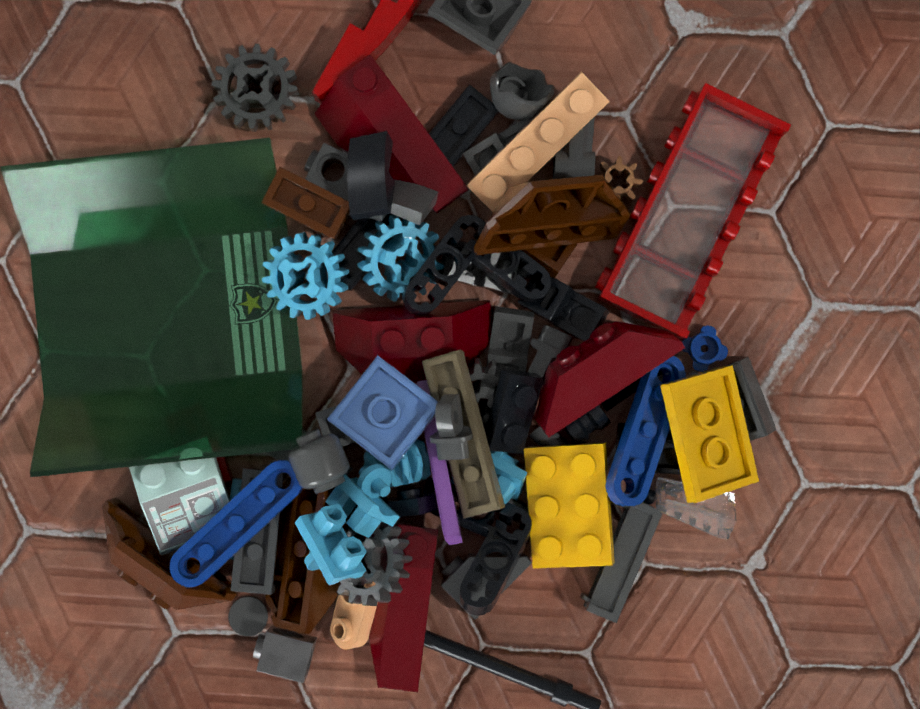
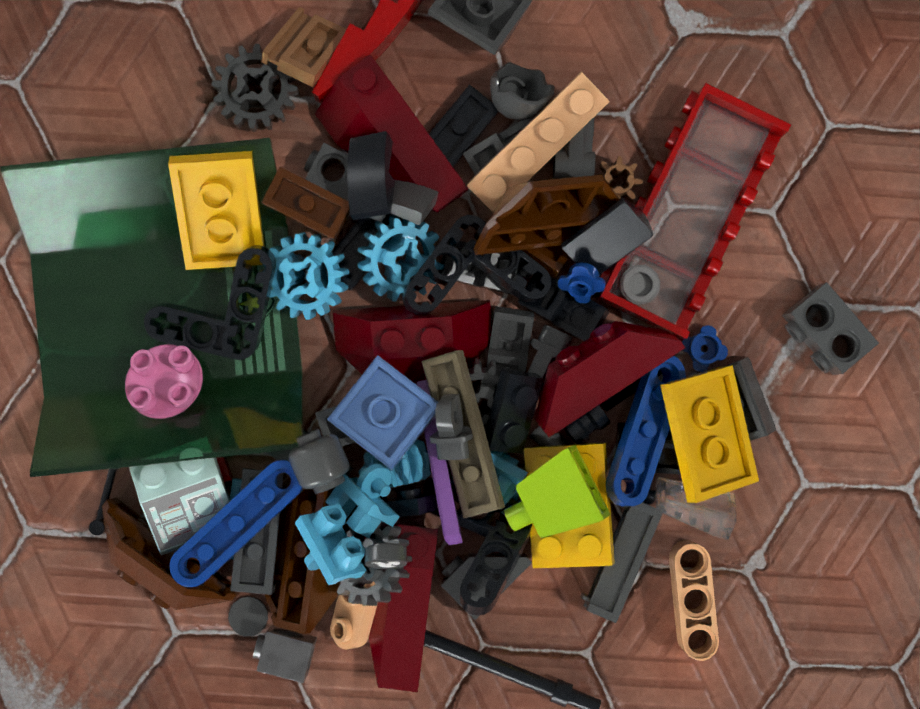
none -> black hinge [89,455,122,535]
none -> bright pink dish [125,344,203,419]
none -> black beam [144,245,276,360]
none -> yellow plate [168,151,265,270]
none -> medium nougat plate [261,7,346,87]
none -> dark grey tile [365,543,407,569]
none -> lime torso [504,444,610,538]
none -> blue plate [557,263,606,303]
none -> black slope [561,198,653,275]
none -> light grey tile [619,265,660,305]
none -> light nougat beam [669,540,719,661]
none -> dark grey brick [782,282,879,375]

